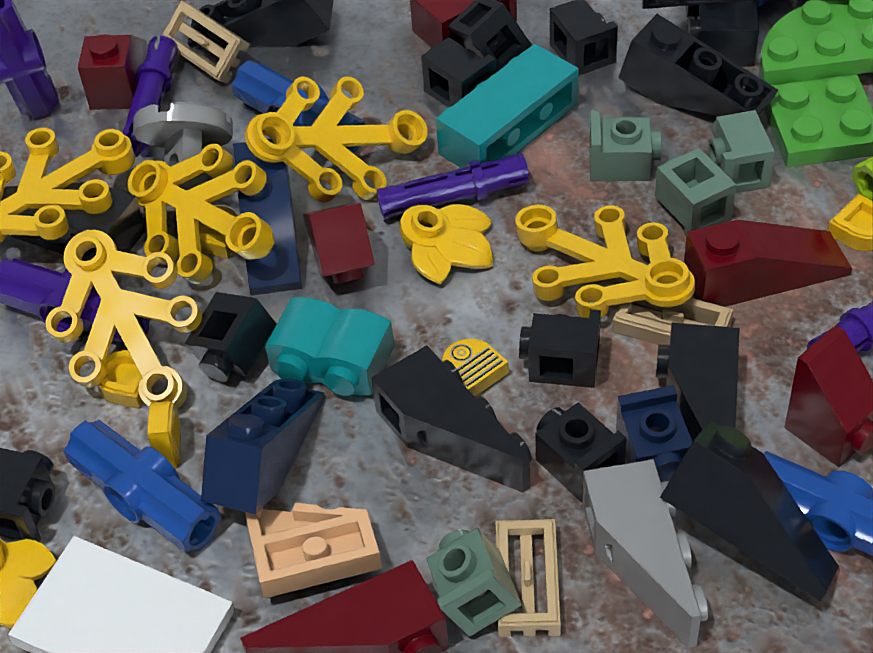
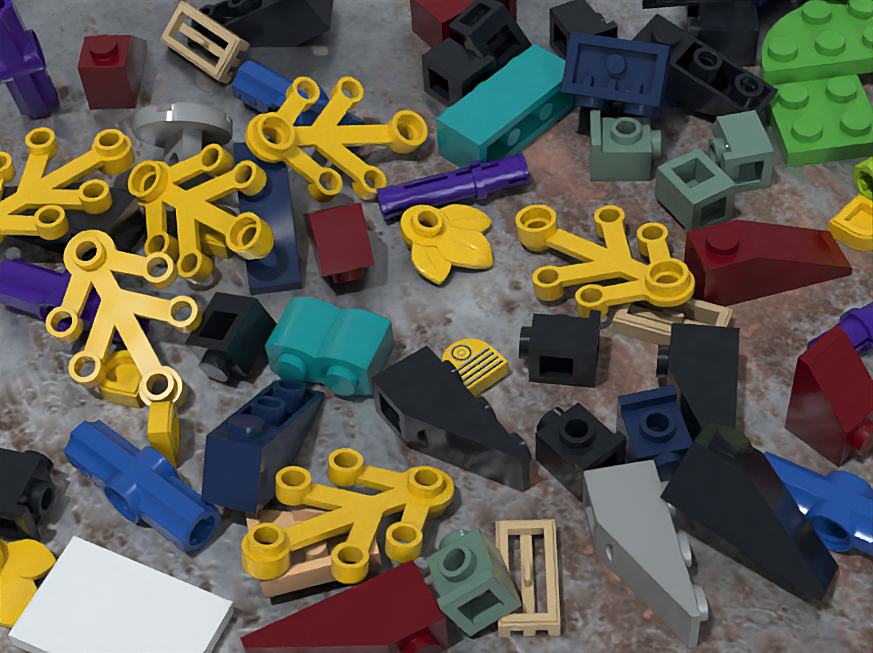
dark purple pin [123,36,178,157] -> none
none -> yellow plant [241,448,454,584]
none -> dark blue bracket [561,32,676,119]

